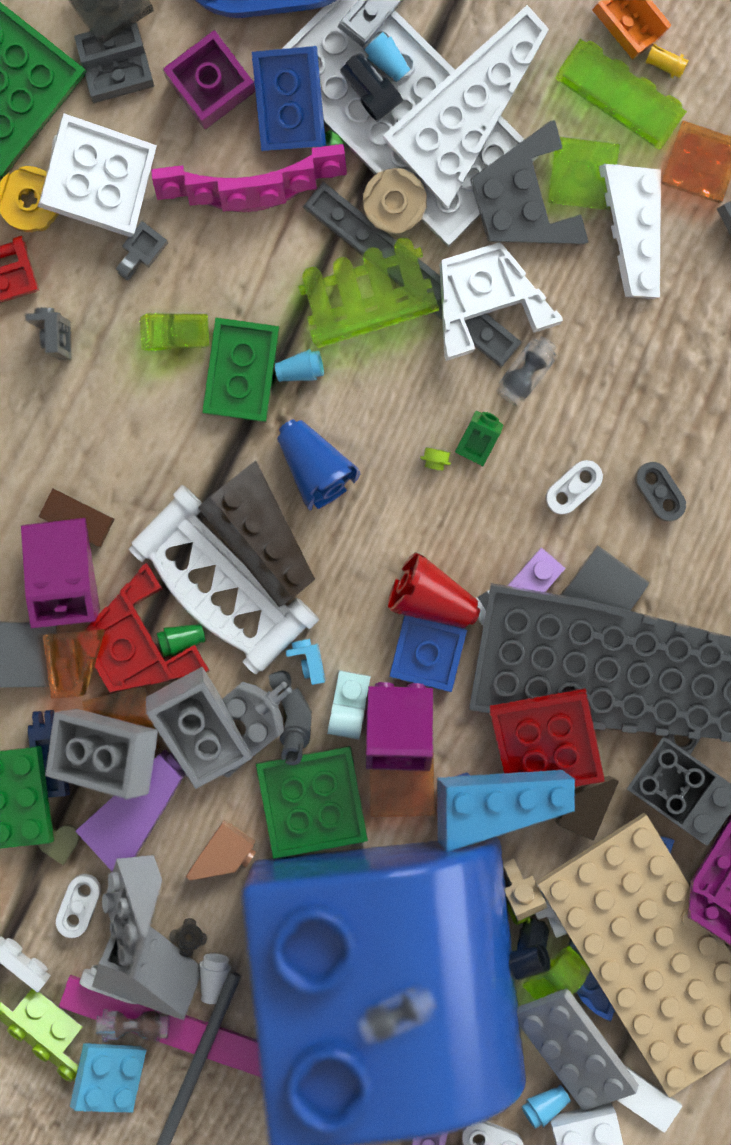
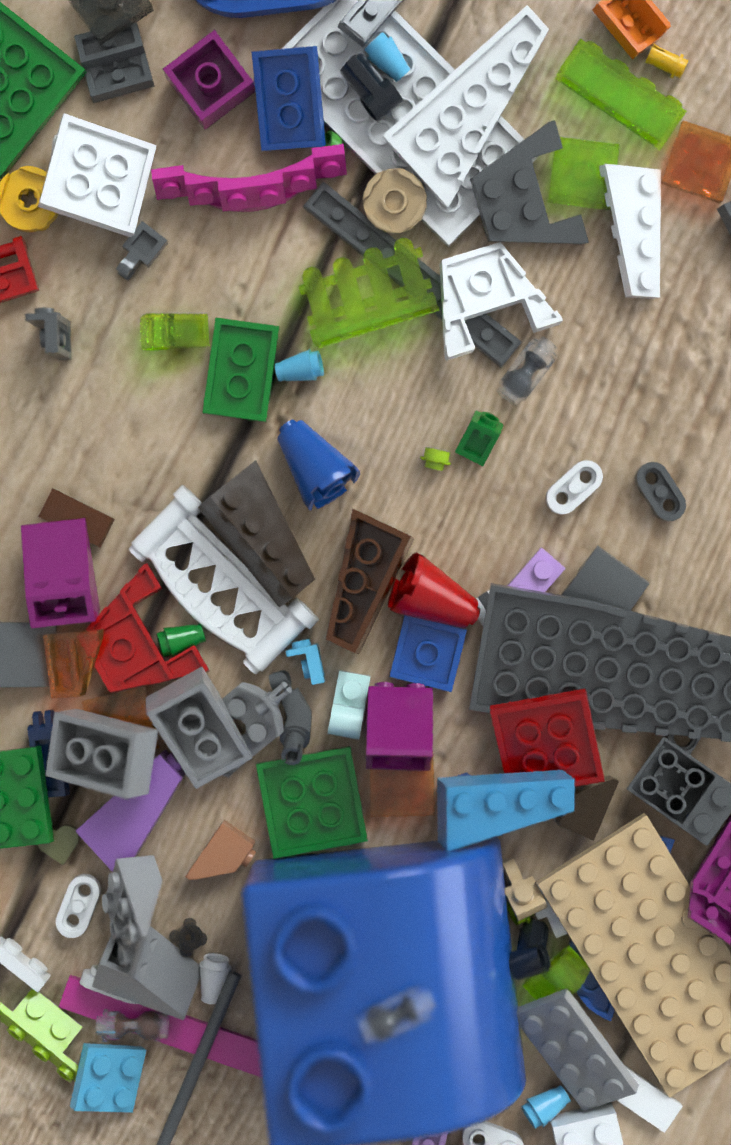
none -> reddish brown wedge [326,509,414,654]

